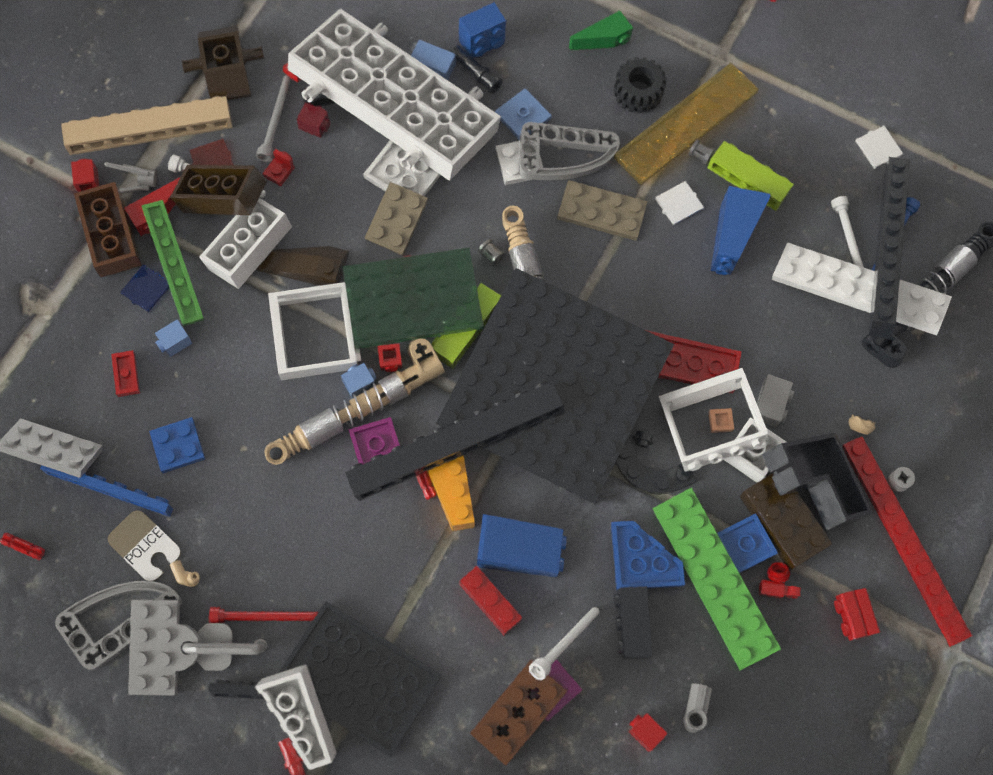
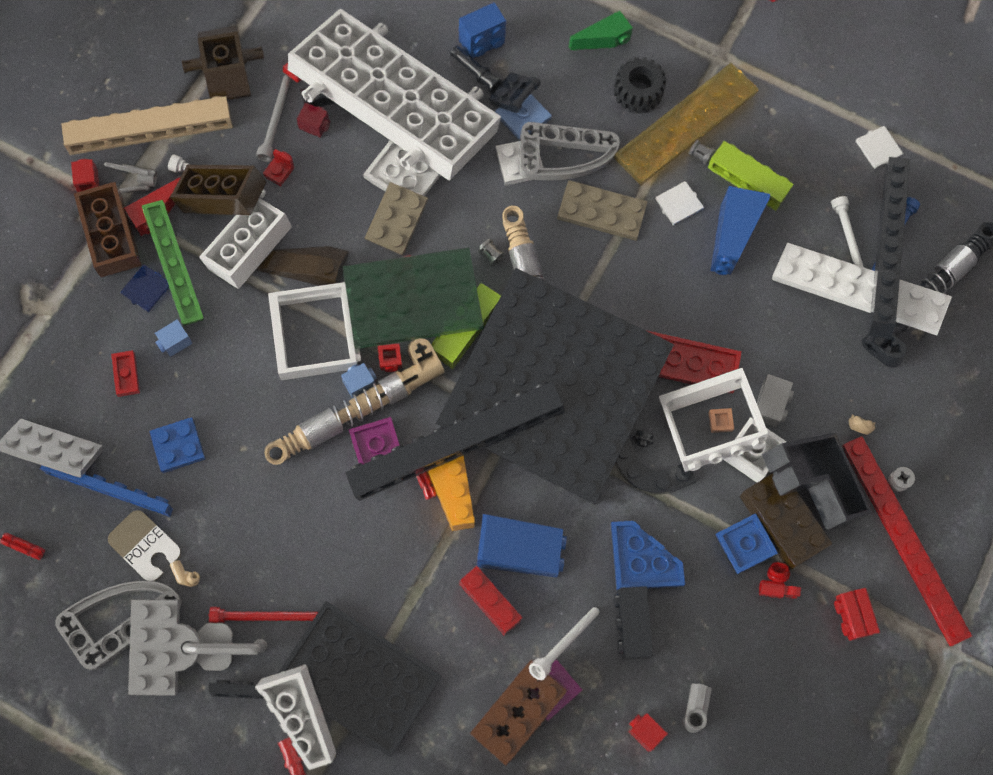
clear red piece [189,139,233,165] -> none
medium blue brick [411,40,456,80] -> none
bright green plate [652,487,781,670] -> none
none -> black plate [489,72,541,113]

